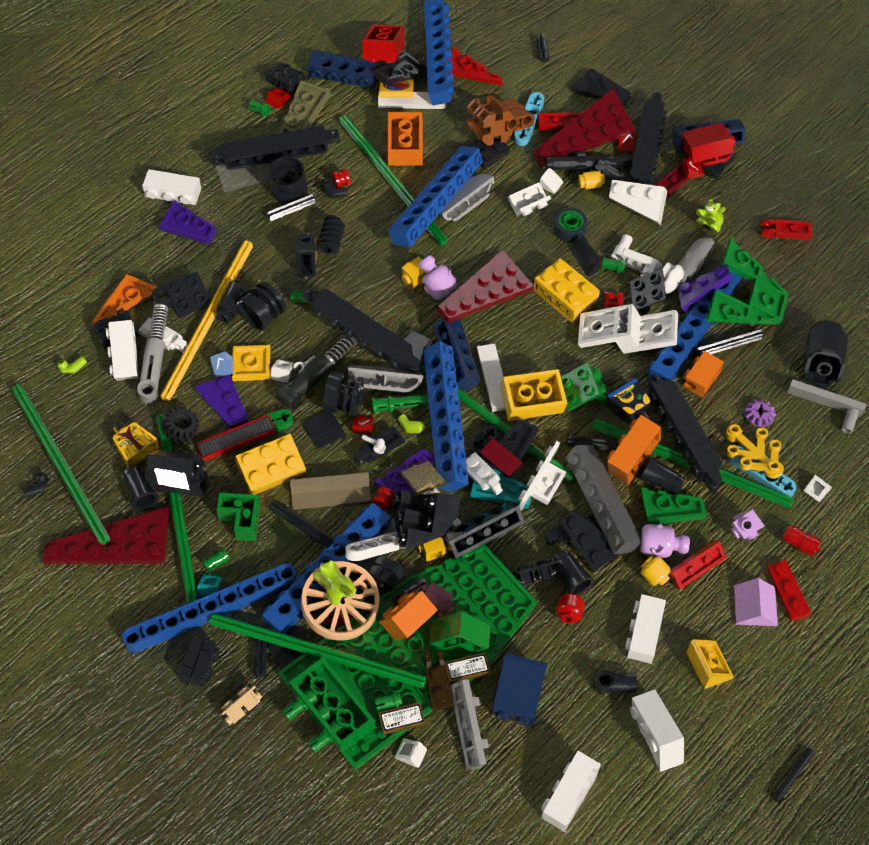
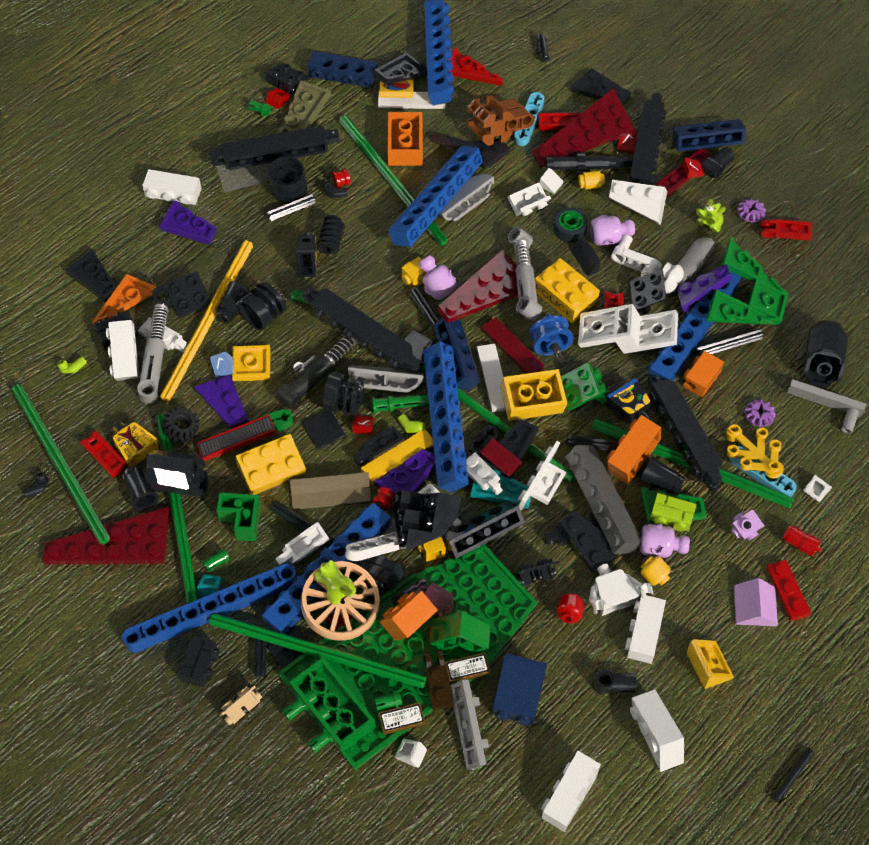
white slope [271,359,295,383] -> none
red brick [362,24,405,63] -> none
white hand [362,435,386,454] -> none
clear yellow piece [401,461,446,495] -> none
black plant [552,550,594,595] -> none
black axle [595,159,627,181] -> none
green pin [602,257,626,274] -> none
red plate [670,540,727,590] -> none
red brick [682,122,735,166] -> none
none -> black wing [66,249,117,302]
none -> red plate [79,430,128,478]
none -> white hinge [276,522,330,566]
none -> yellow tile [361,429,434,485]
none -> black axle [410,286,440,330]
none -> black axle [431,132,477,149]
none -> dark red tile [481,317,544,374]
none -> light grey piece [508,227,542,321]
none -> blue wheel [529,314,574,362]
none -> white torso [589,564,653,616]
none -> lavender piece [590,215,635,246]
none -> lime brick [650,493,696,532]
none -> medium lavender gear [737,198,766,222]

